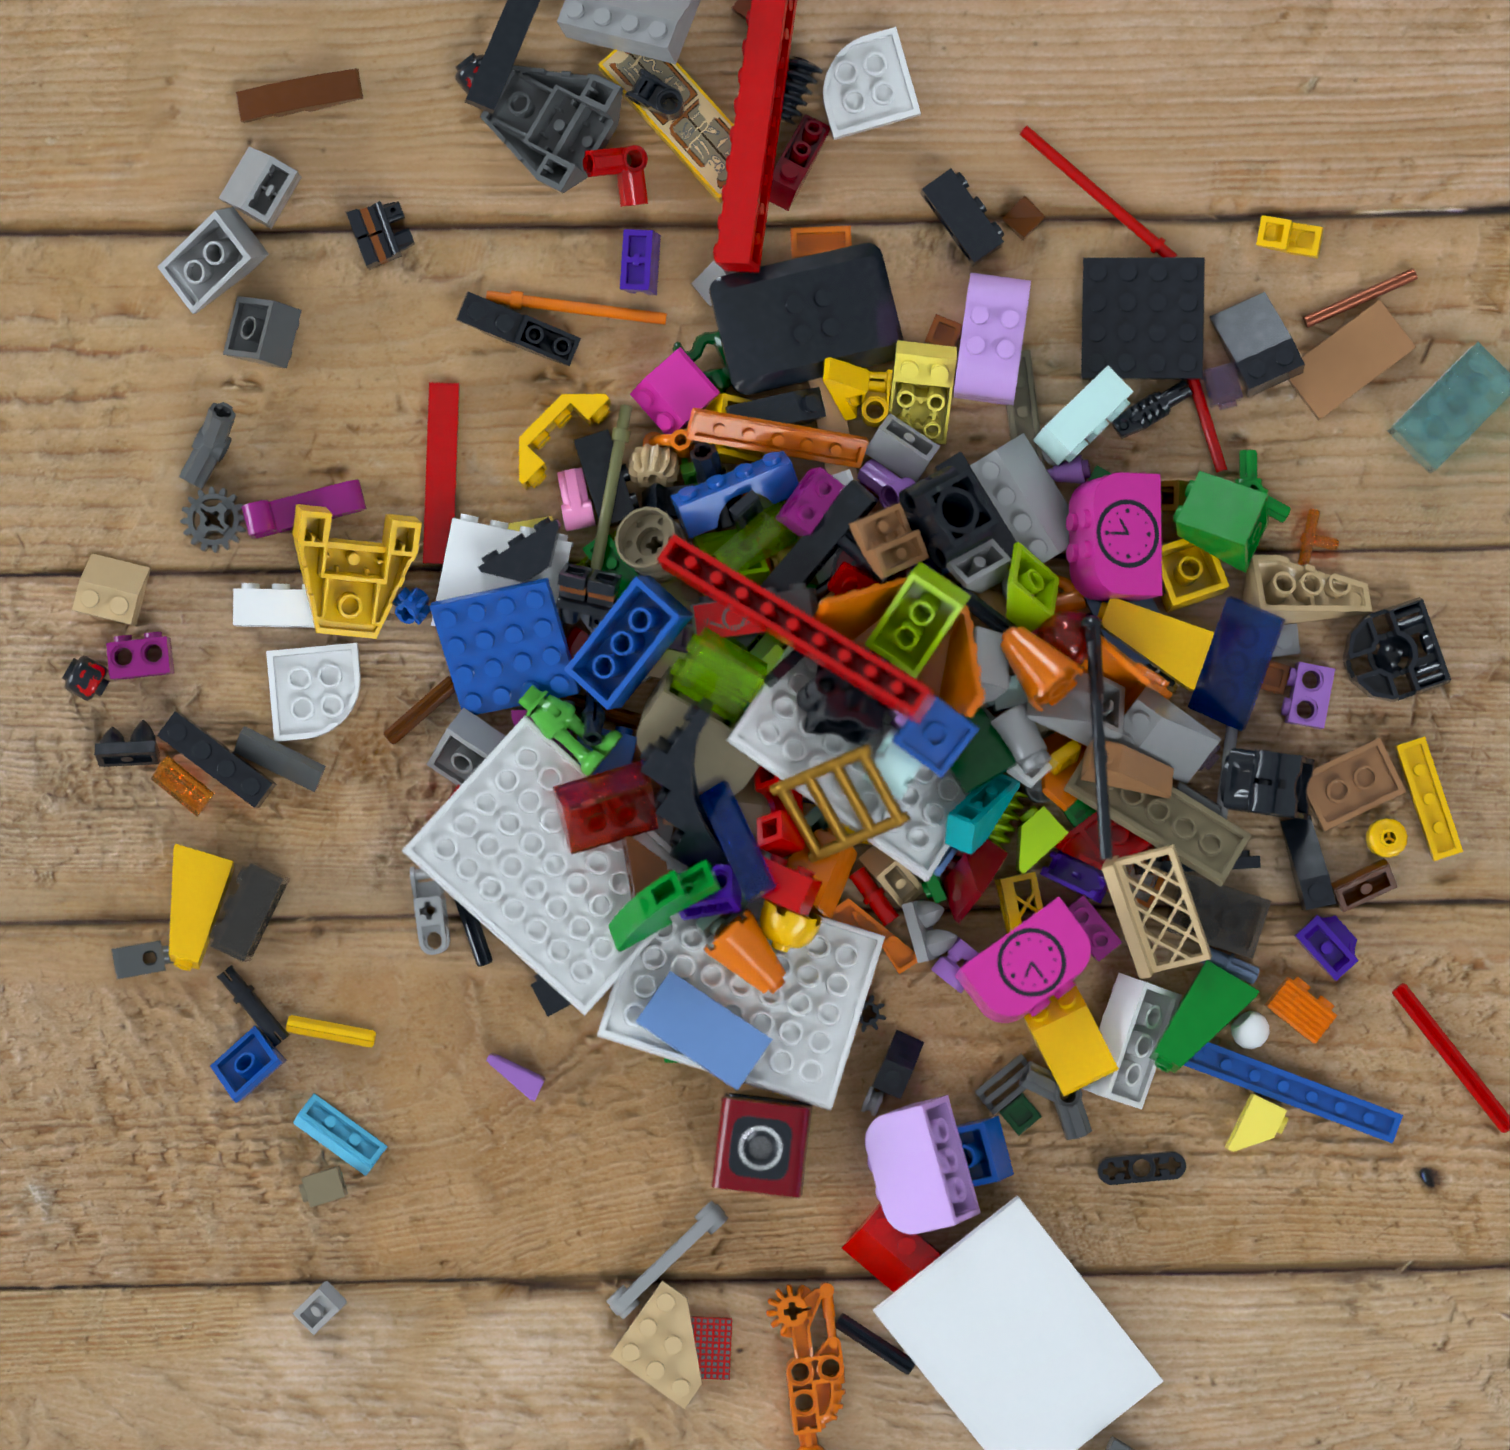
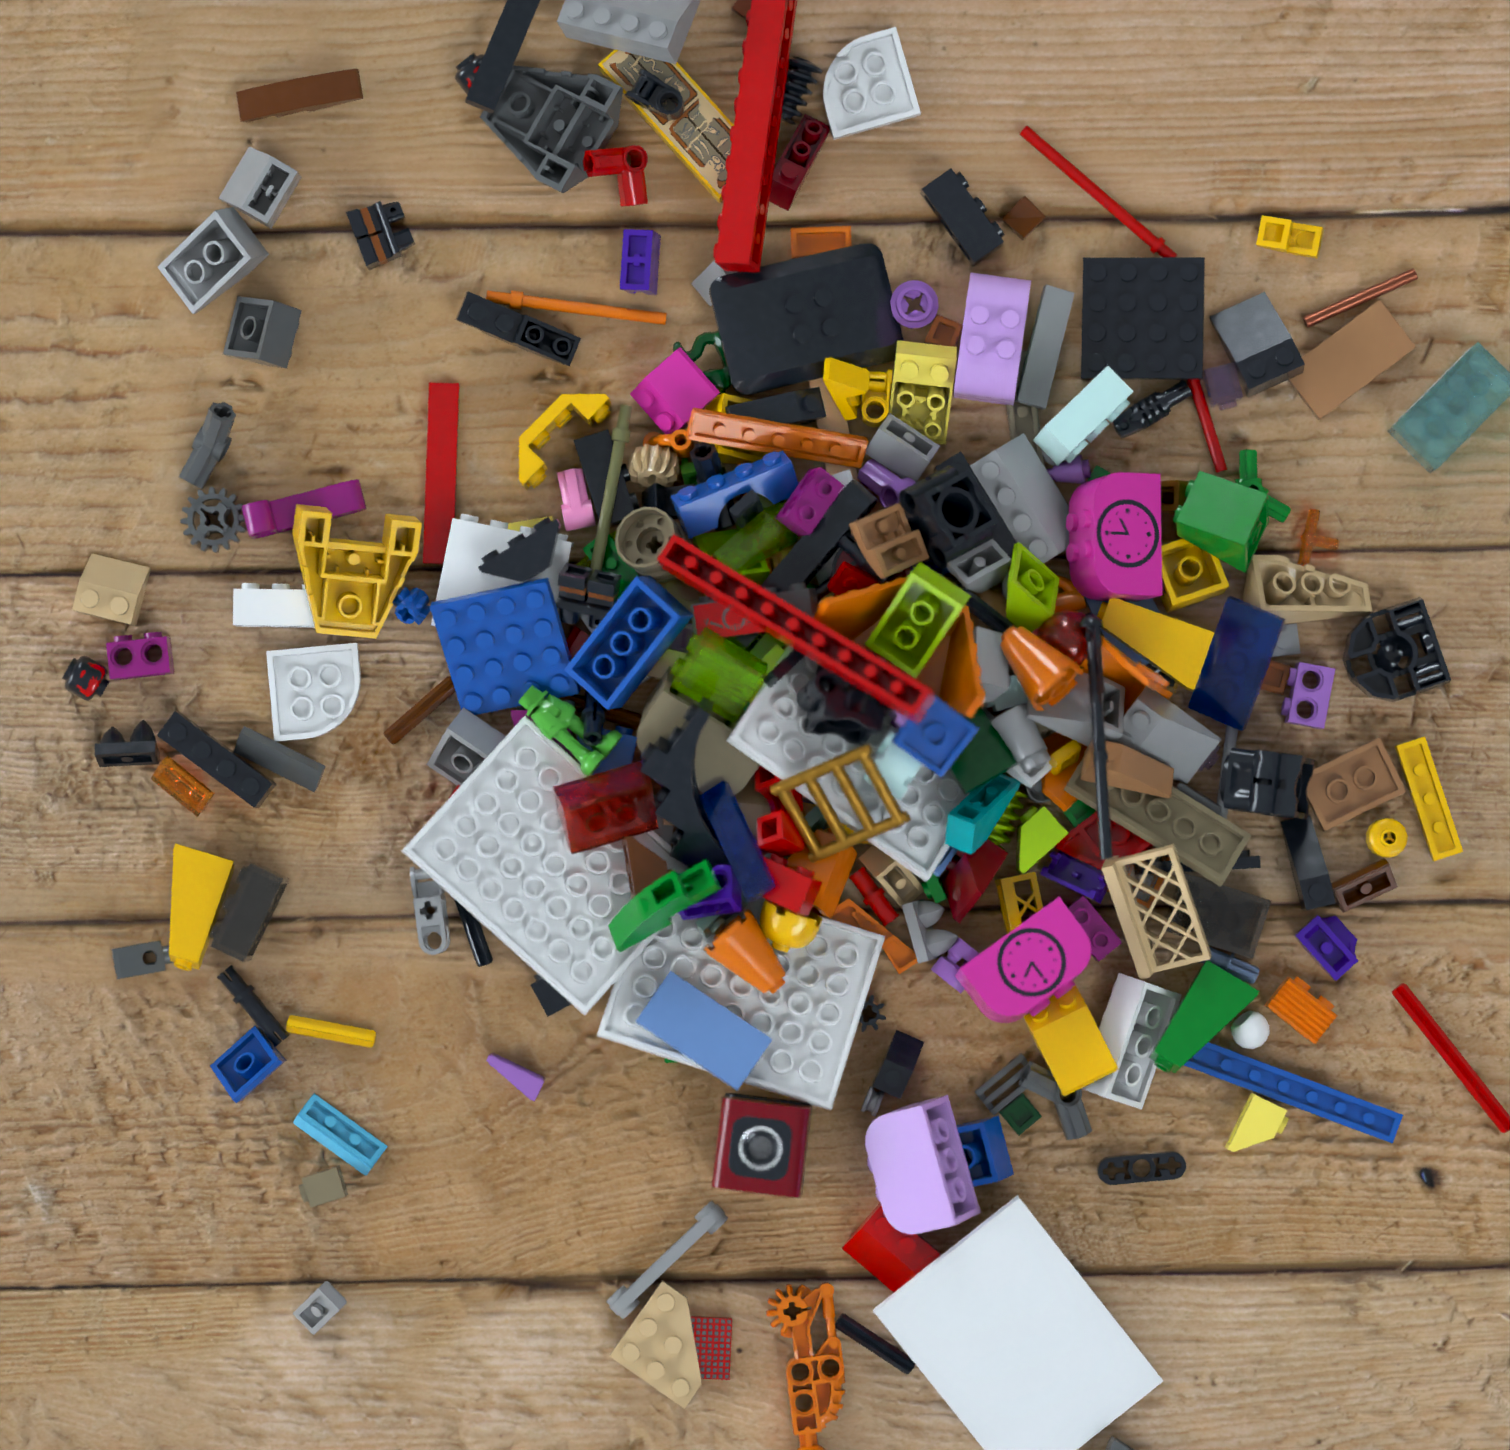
none -> medium lavender gear [890,280,938,329]
none -> light grey tile [1015,285,1075,410]

